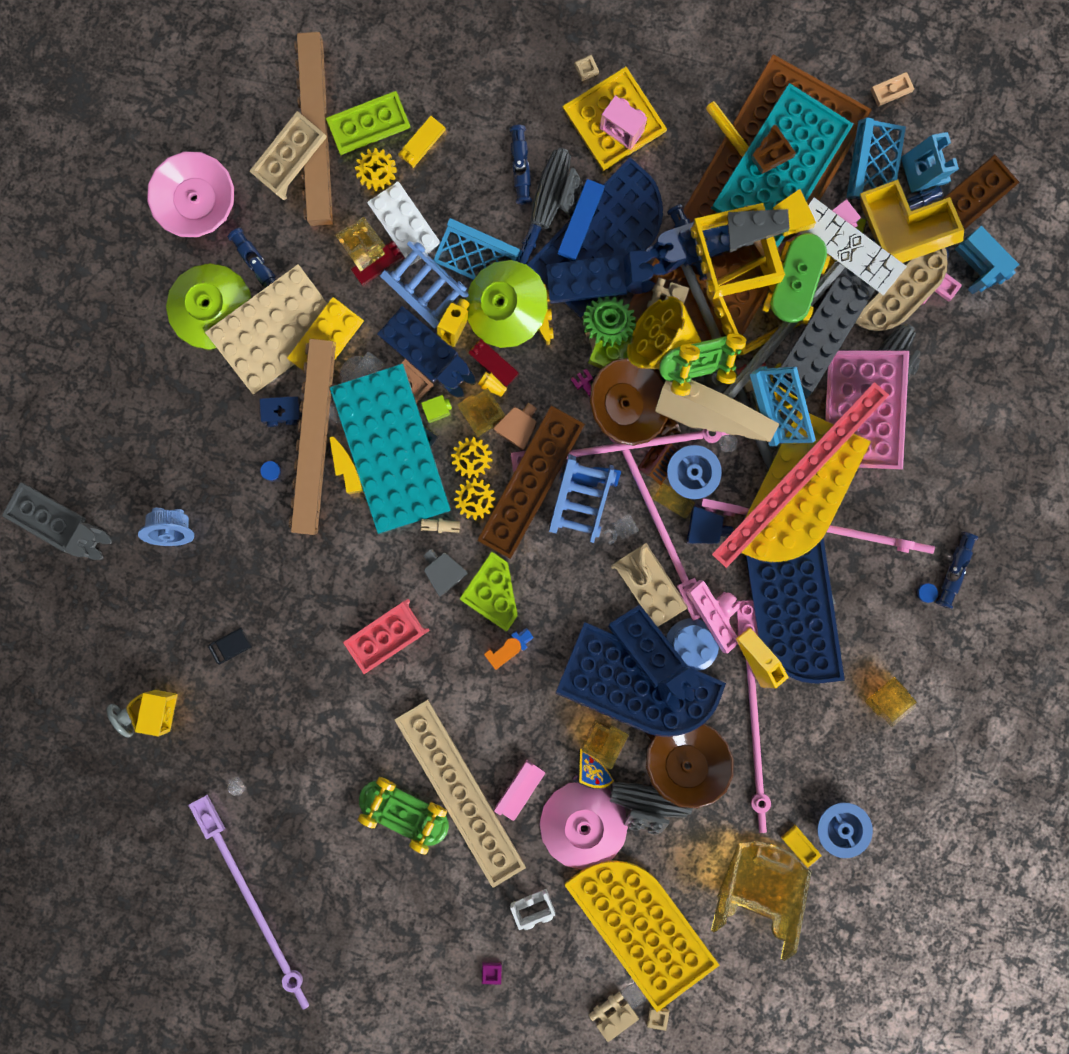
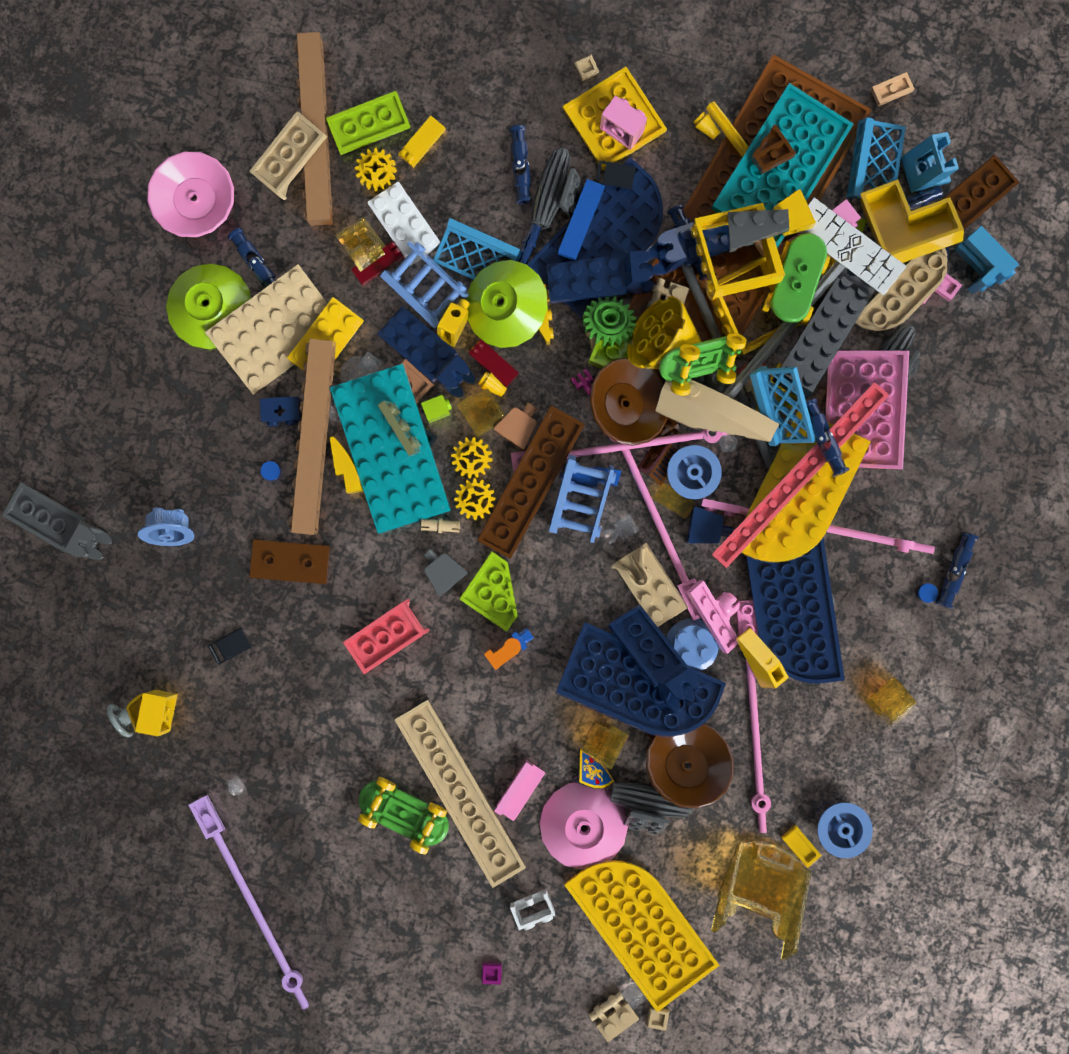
none -> reddish brown plate [249,540,330,584]
none -> olive plate [378,401,421,456]
none -> black piece [596,160,636,190]
none -> yellow cone [693,111,721,140]
none -> dark blue piece [806,398,850,477]

